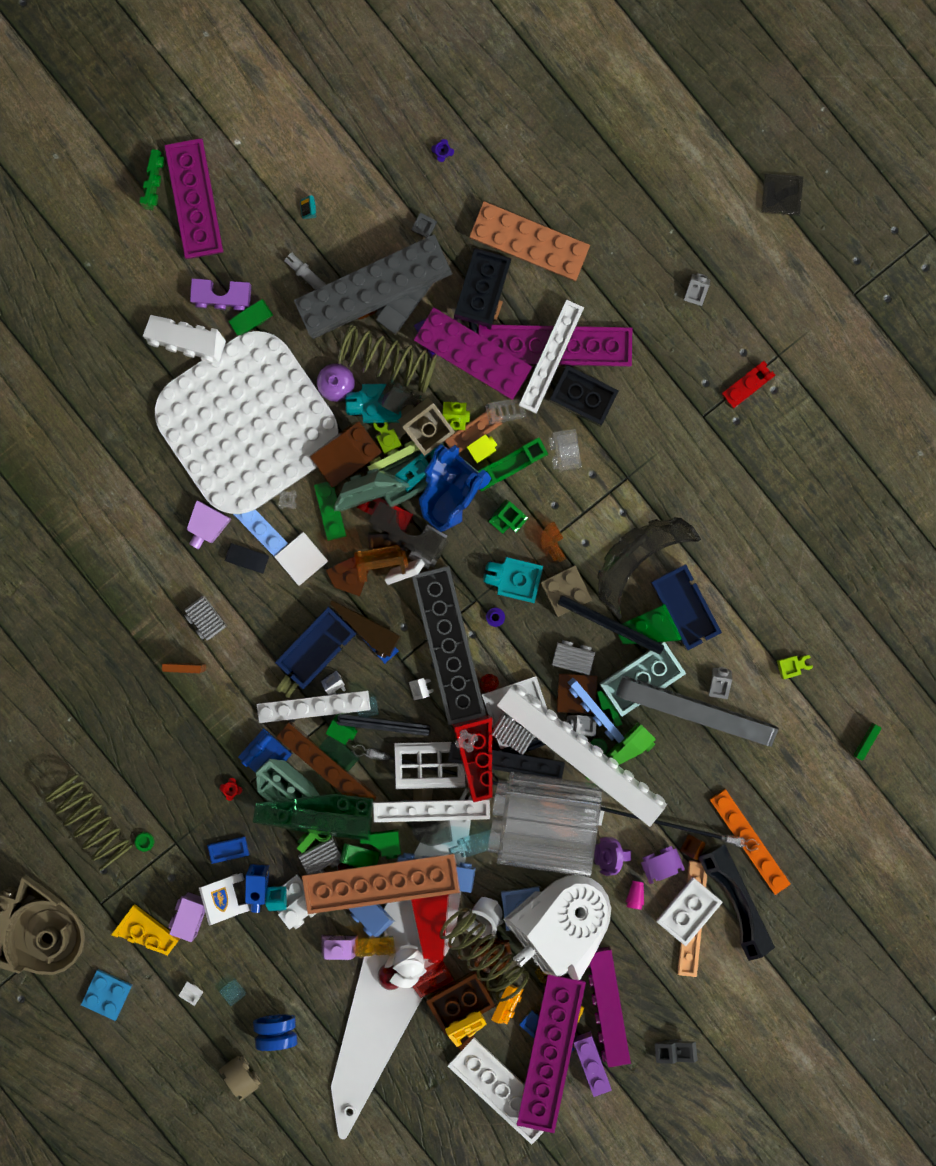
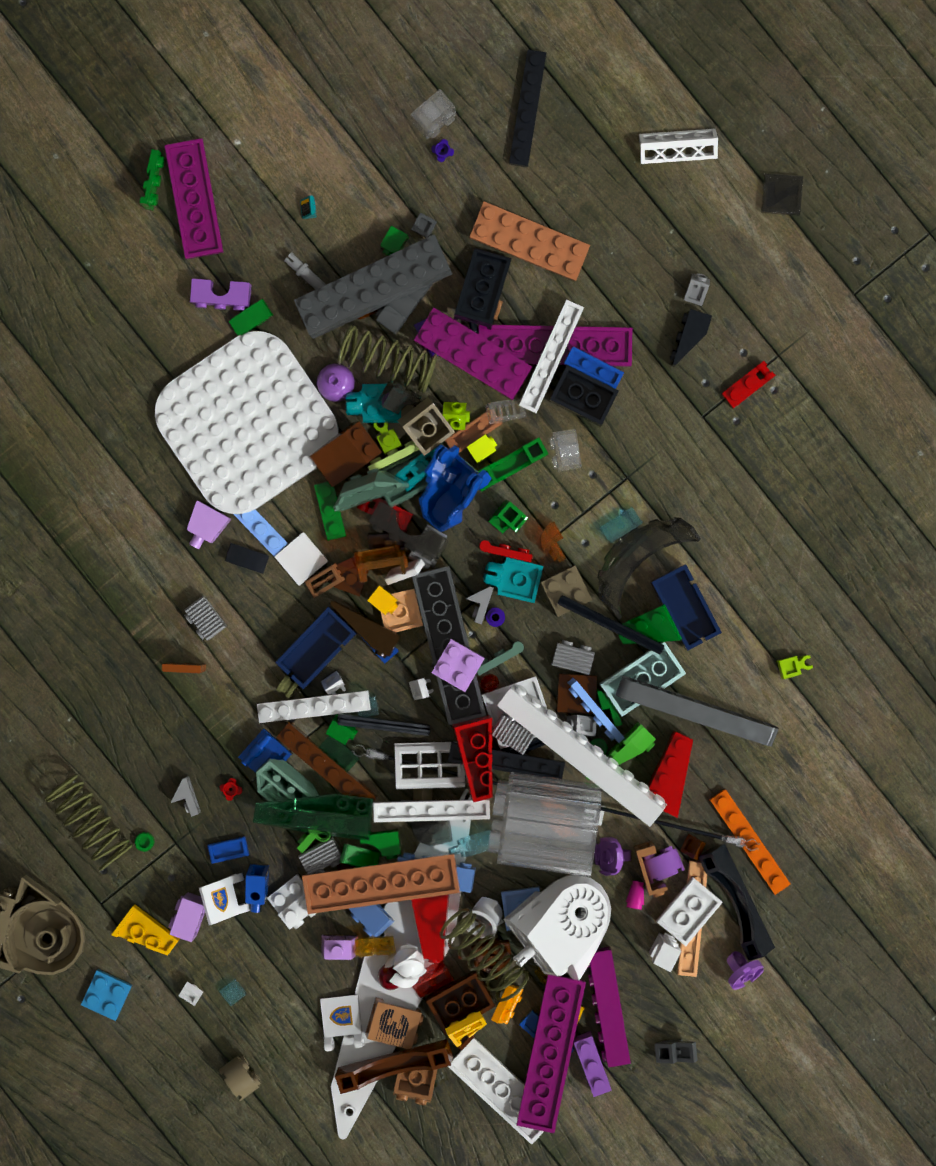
white wedge [143,315,226,363] -> none
blue wheel [253,1014,298,1051] -> none
teal slope [265,886,287,911] -> none
clear plate [278,490,297,509] -> none
clear plate [455,730,478,752] -> none
light grey bracket [708,667,732,699] -> none
green tile [853,723,881,761] -> none
none -> light grey slope [171,776,201,817]
none -> medium nougat tile [305,563,345,598]
none -> white flag [320,995,364,1051]
none -> reddish brown arch [335,1039,453,1094]
none -> medium nougat panel [365,997,423,1049]
none -> yellow brick [367,586,399,615]
none -> green brick [380,226,409,256]
none -> light nougat plate [380,589,424,633]
none -> medium nougat plate [393,1069,437,1105]
none -> clear brick [411,89,456,140]
none -> lavender brick [431,638,485,692]
none -> light grey slope [466,587,494,624]
none -> sand green plate [477,641,524,676]
none -> red plate [480,540,532,562]
none -> black plate [509,49,547,167]
none -> blue plate [564,346,624,389]
none -> clear light blue panel [599,507,643,544]
none -> medium nougat panel [633,841,668,897]
none -> white fence [639,129,718,164]
none -> red wedge [647,730,693,818]
none -> white arch [649,932,681,972]
none -> black slope [670,309,712,367]
none -> medium lavender tile [727,951,764,990]

